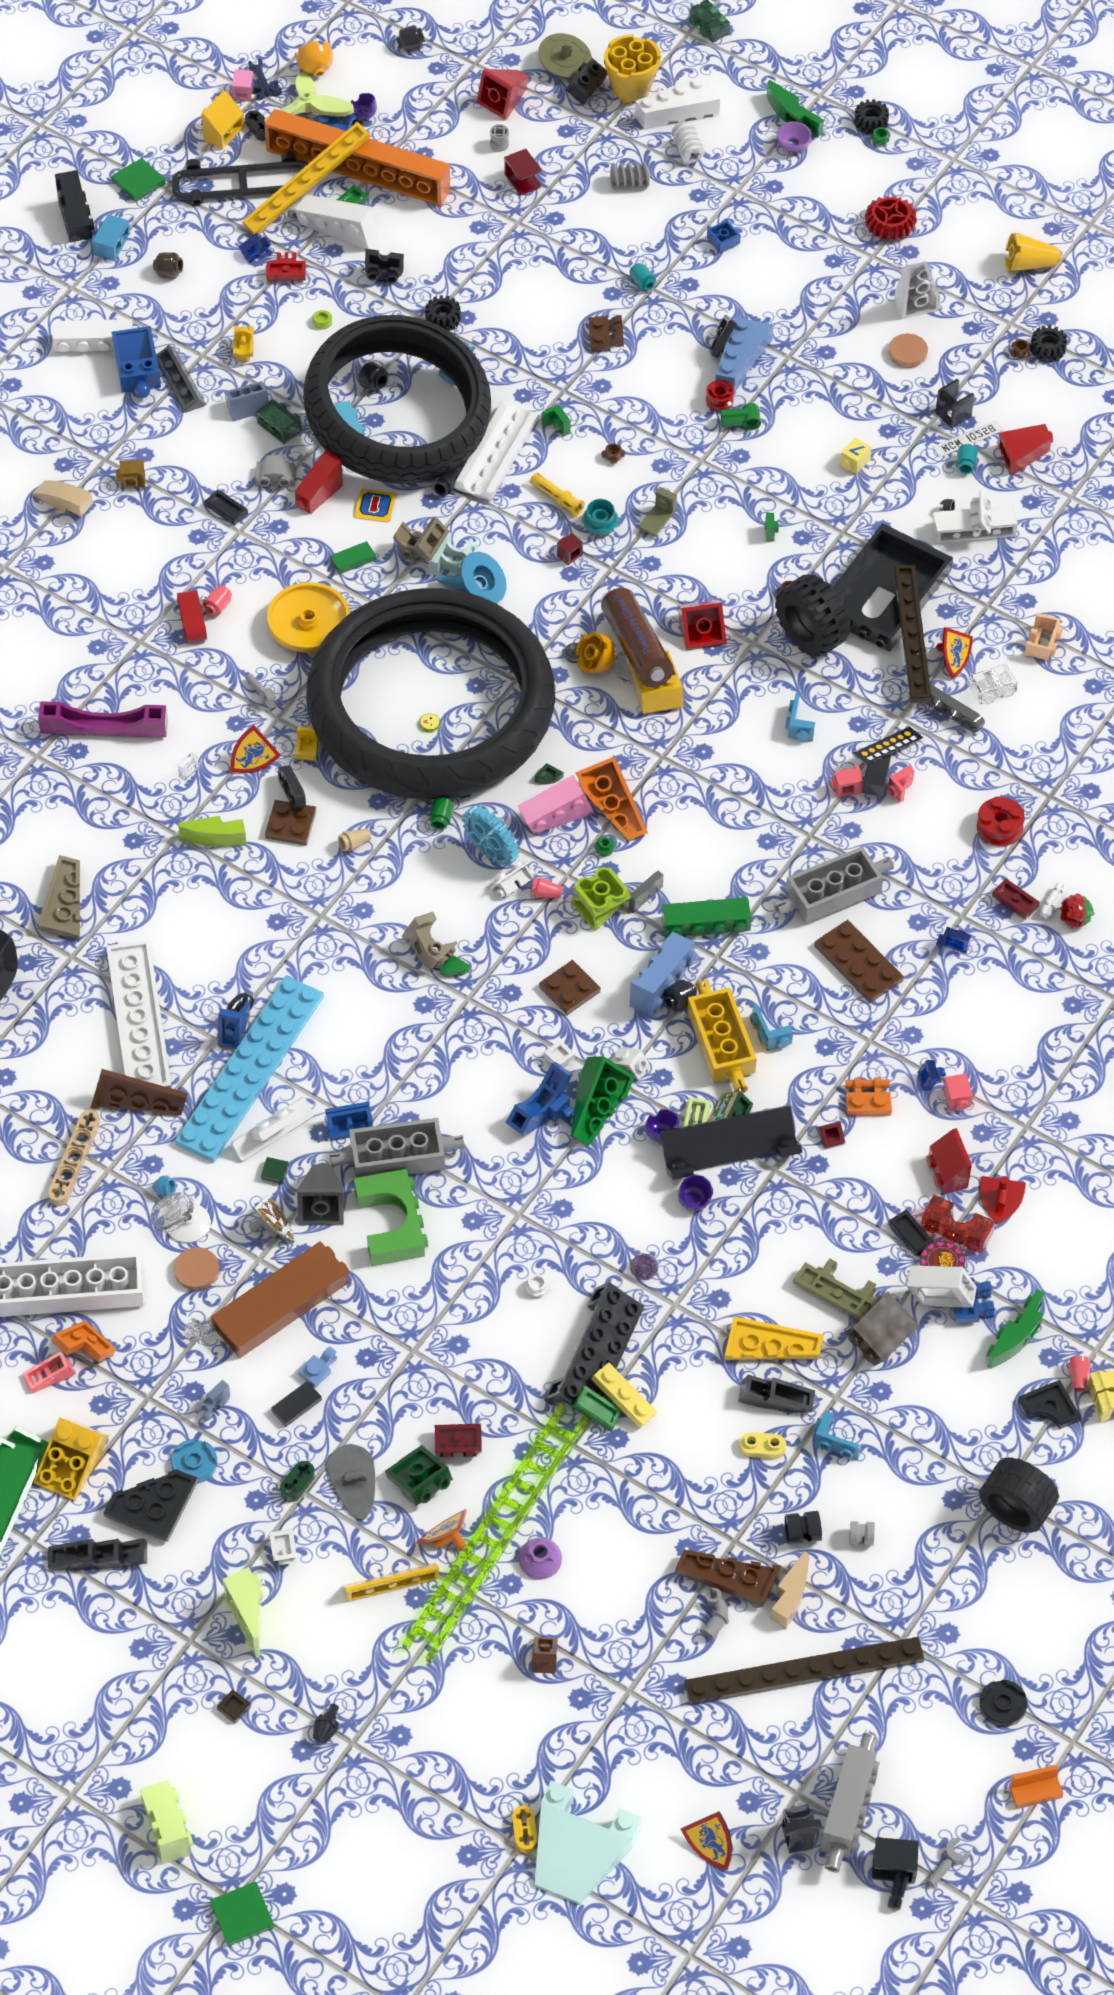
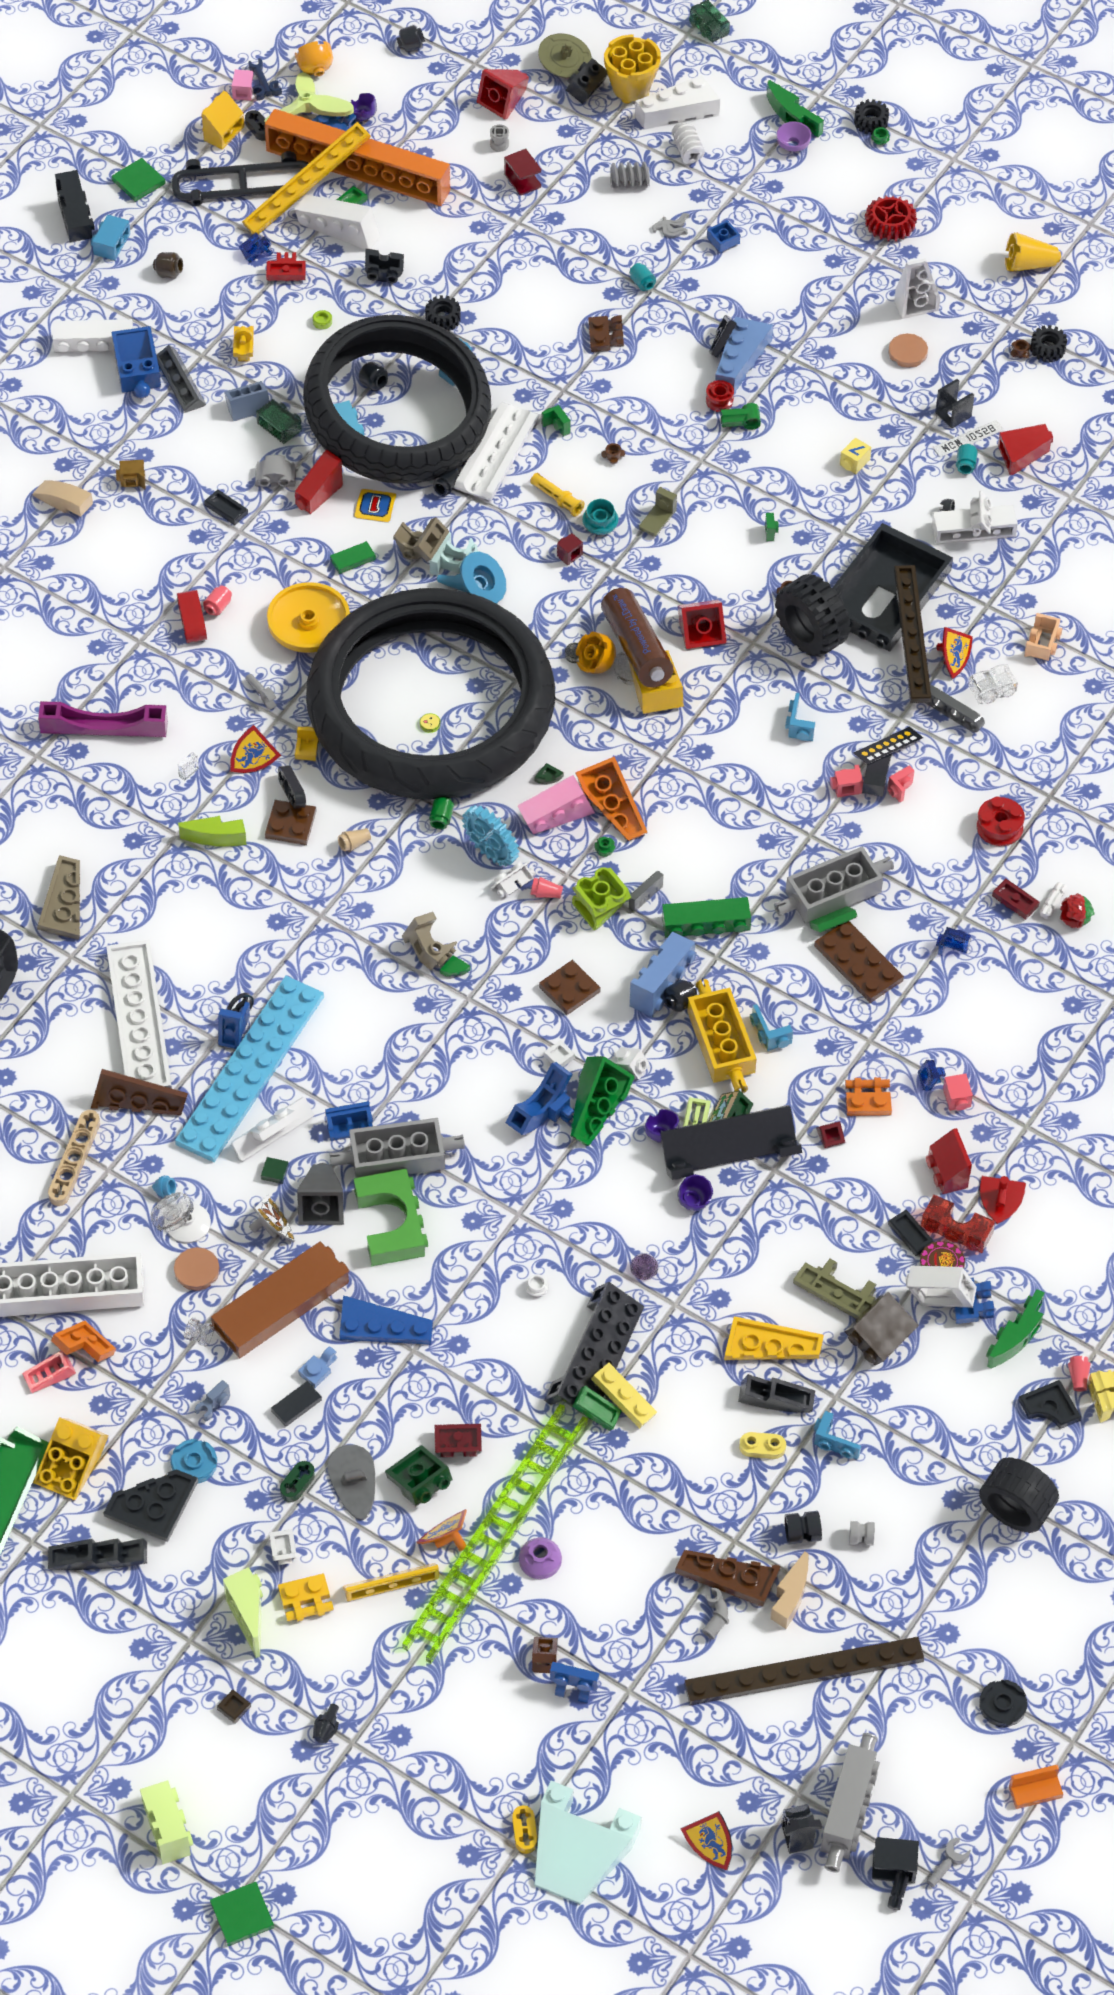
none -> yellow plate [278,1573,334,1622]
none -> blue wing [339,1295,433,1345]
none -> blue plate [550,1662,599,1703]
none -> light grey piece [652,213,690,238]
none -> green tile [809,906,858,933]

